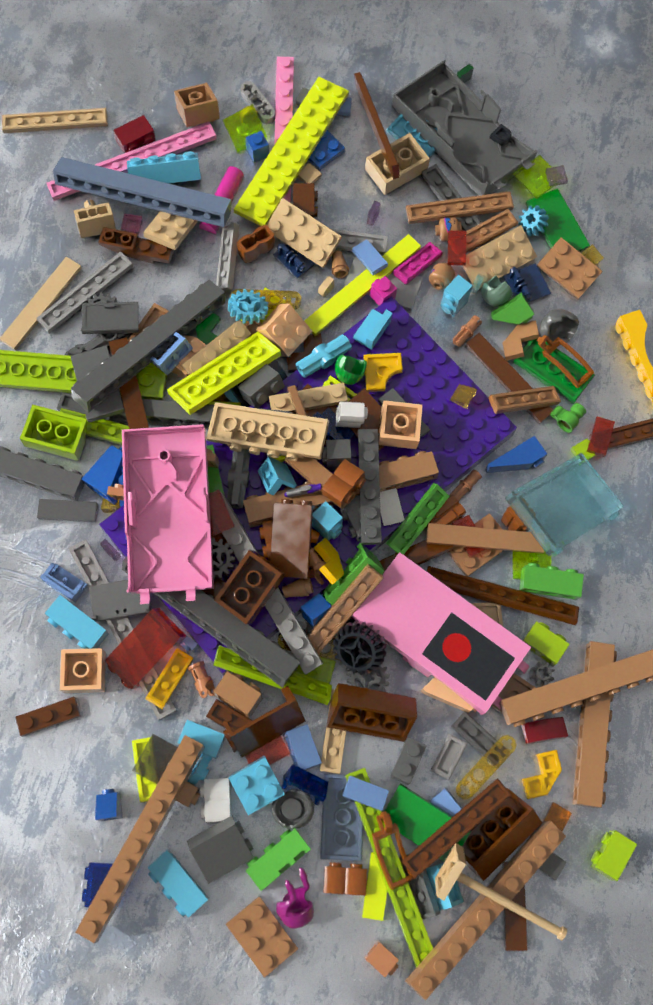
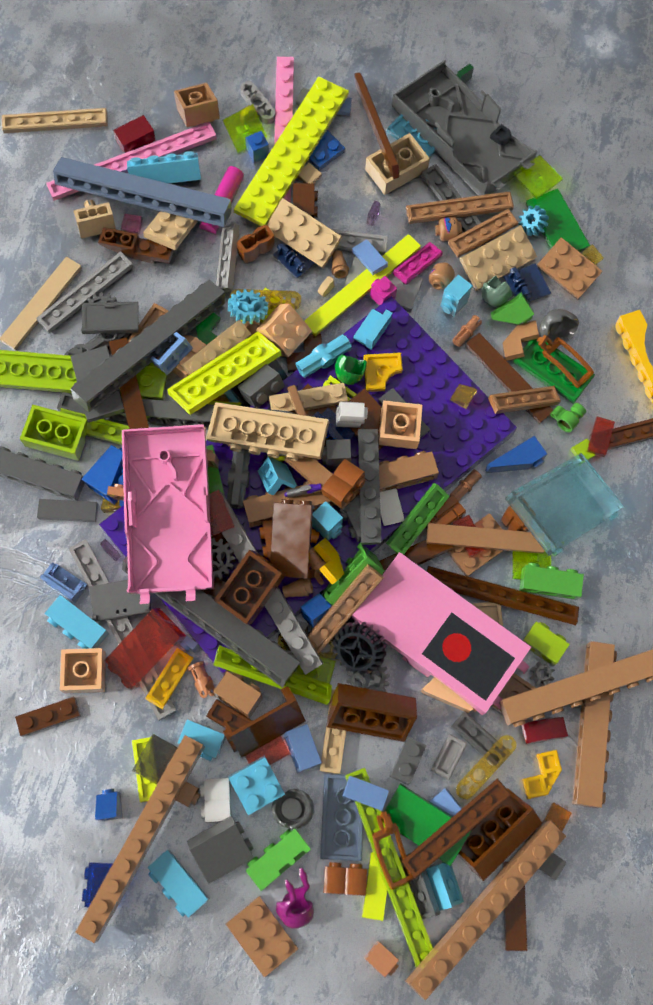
medium azure plate [187,757,210,785] -> none
clear blue hinge [282,764,329,806] -> none
tan tile [435,843,567,941] -> none
clear red tile [447,231,466,266] -> none
clear light blue tile [471,273,485,294] -> none
tile [545,165,568,187] -> none
lime brick [590,830,637,881] -> none

